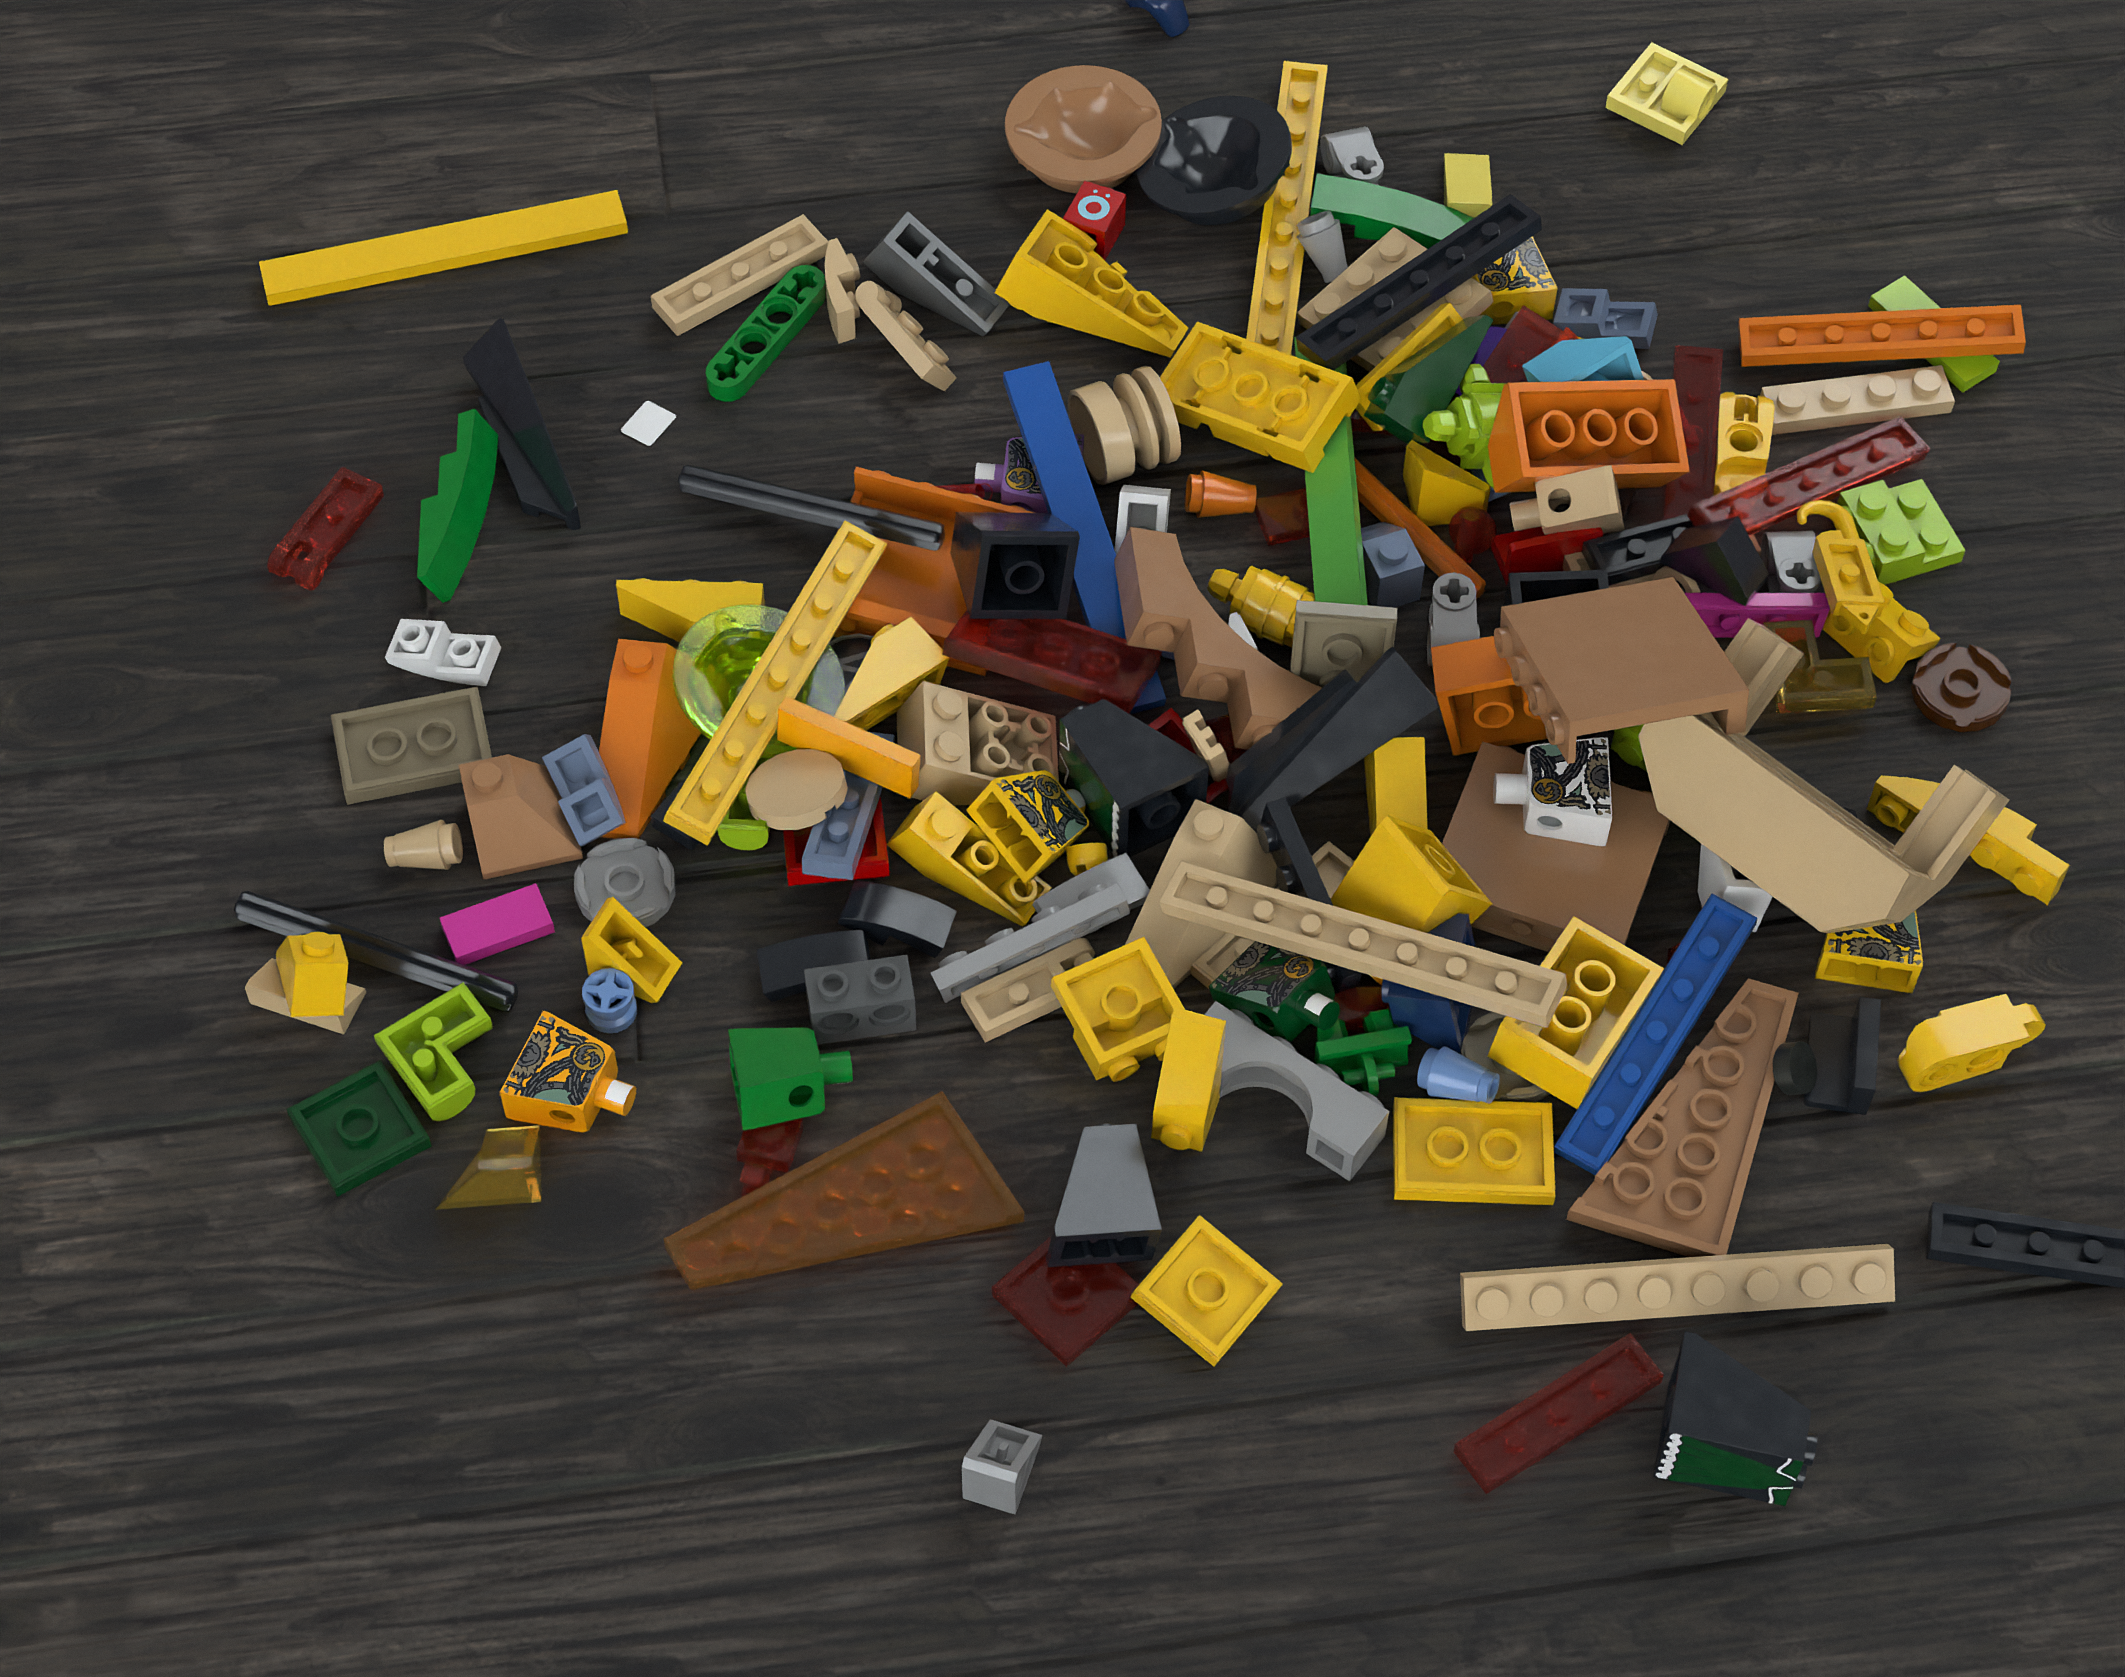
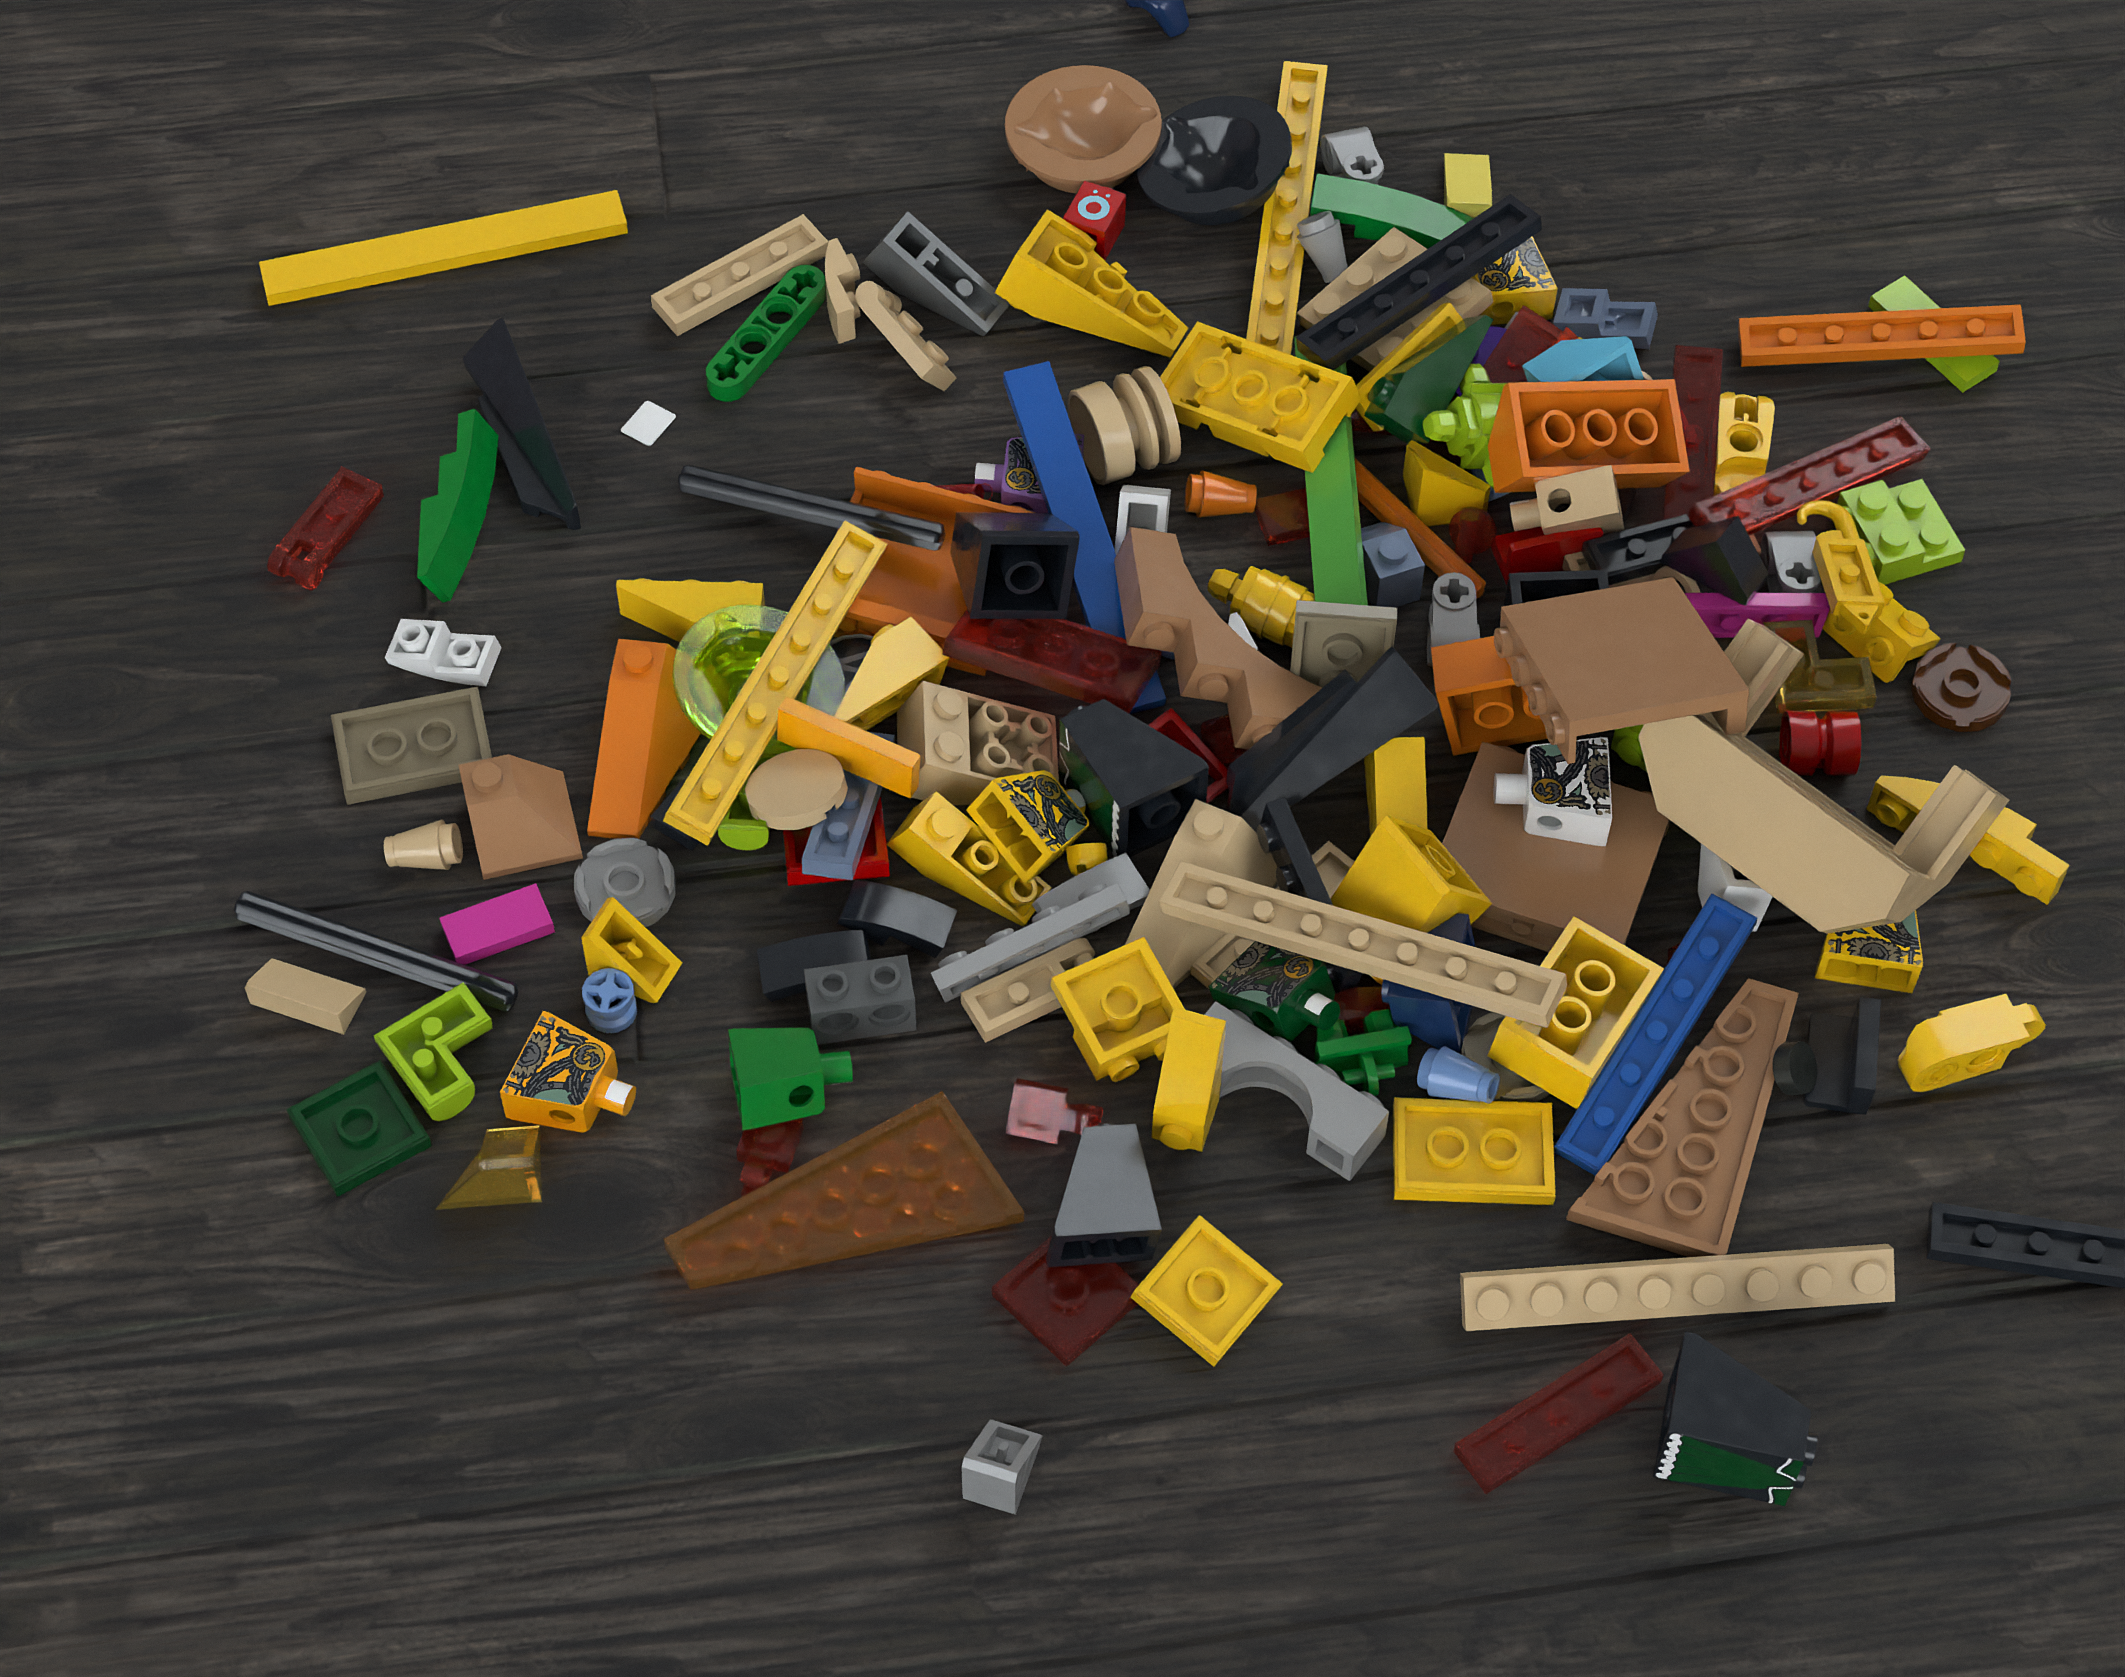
yellow slope [276,932,348,1017] -> none
sand blue slope [542,734,626,846] -> none
tan tile [1182,709,1229,782] -> none
light yellow plate [1605,42,1728,145] -> none
tan plate [1760,365,1955,435] -> none
none -> clear red plate [1006,1078,1104,1144]
none -> red wheel [1779,710,1861,776]

